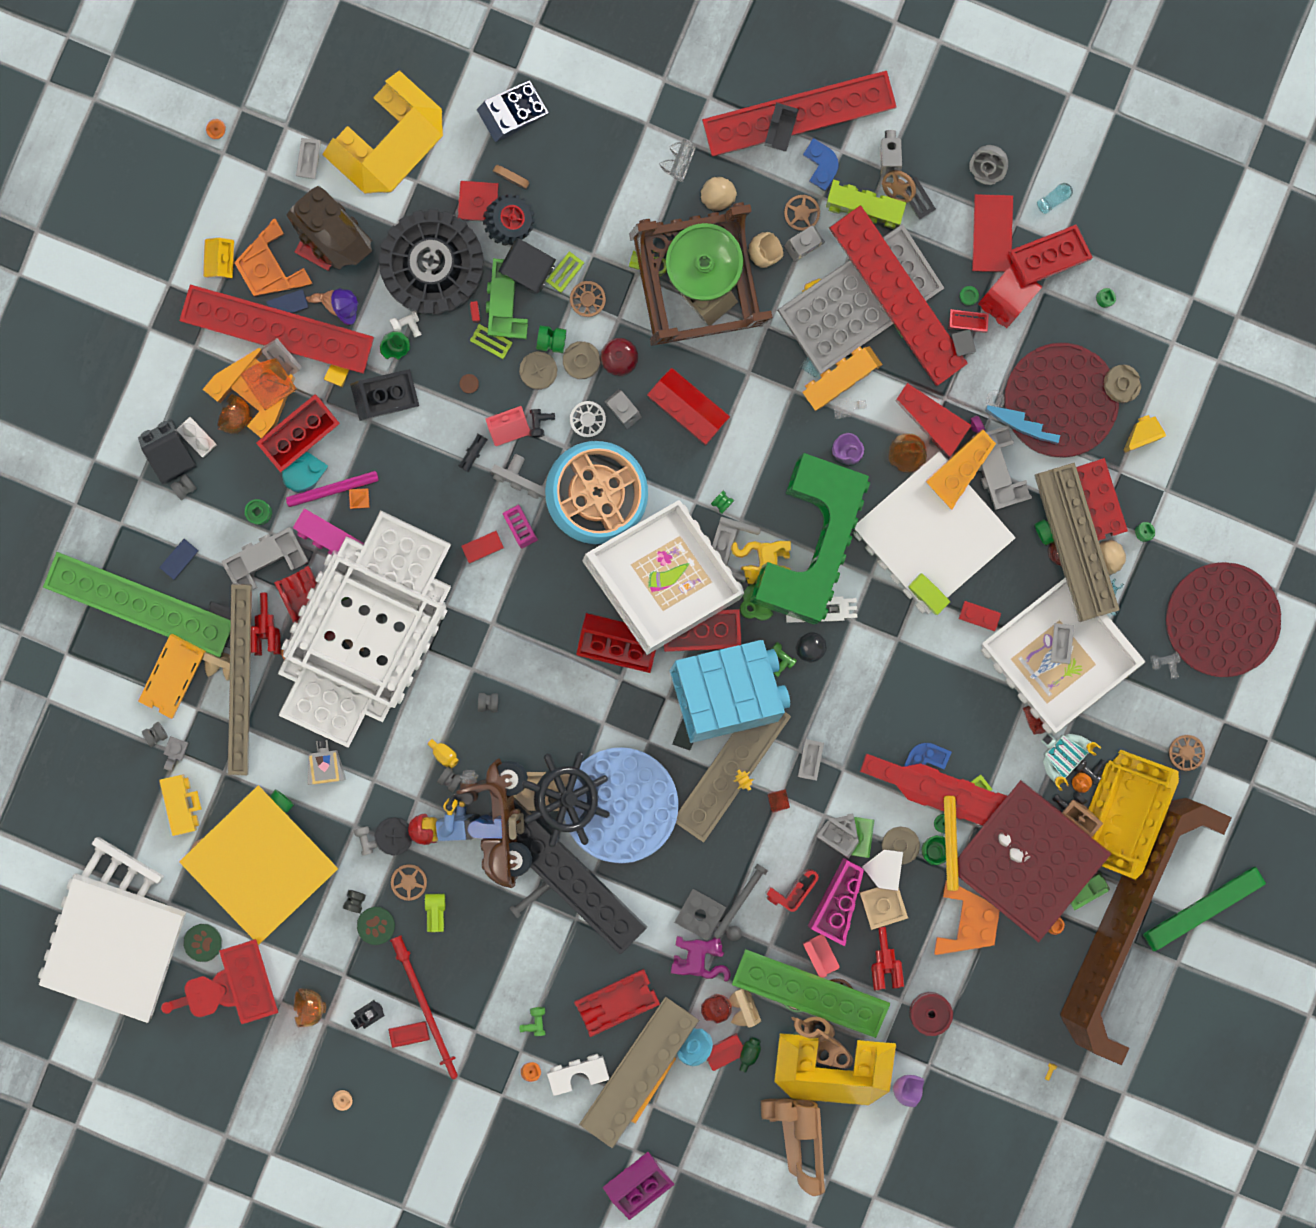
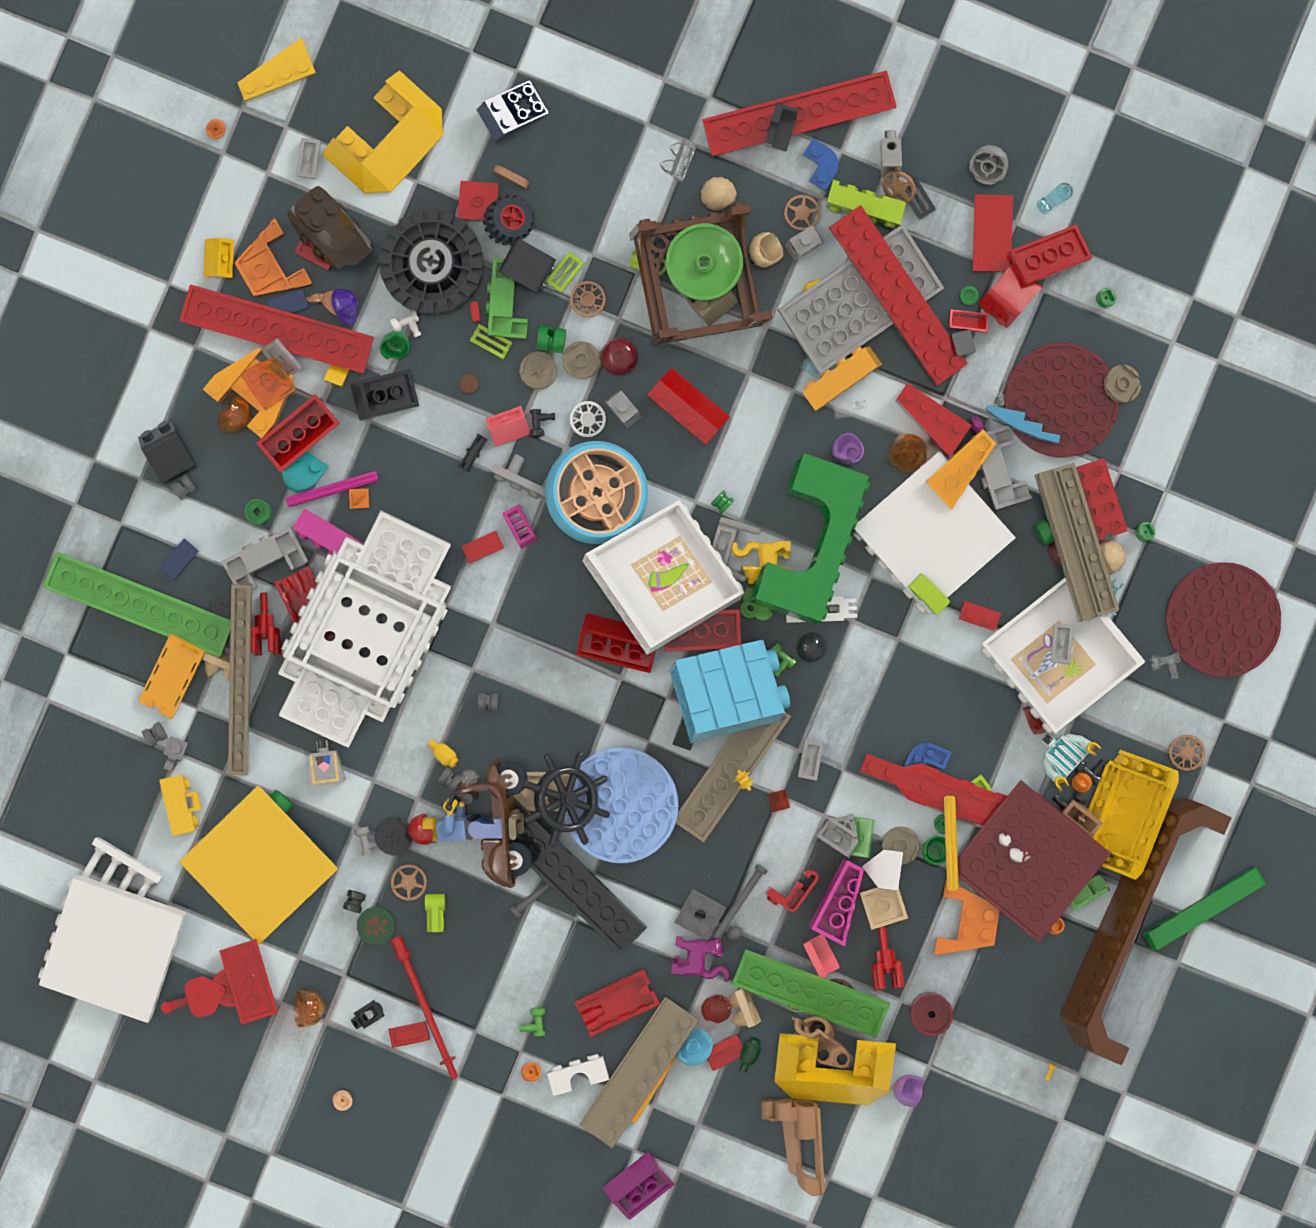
white tile [177,417,217,458] -> none
dark green tile [183,923,222,962] -> none
yellow slope [1124,415,1166,453] -> none
none -> yellow wing [237,37,316,102]

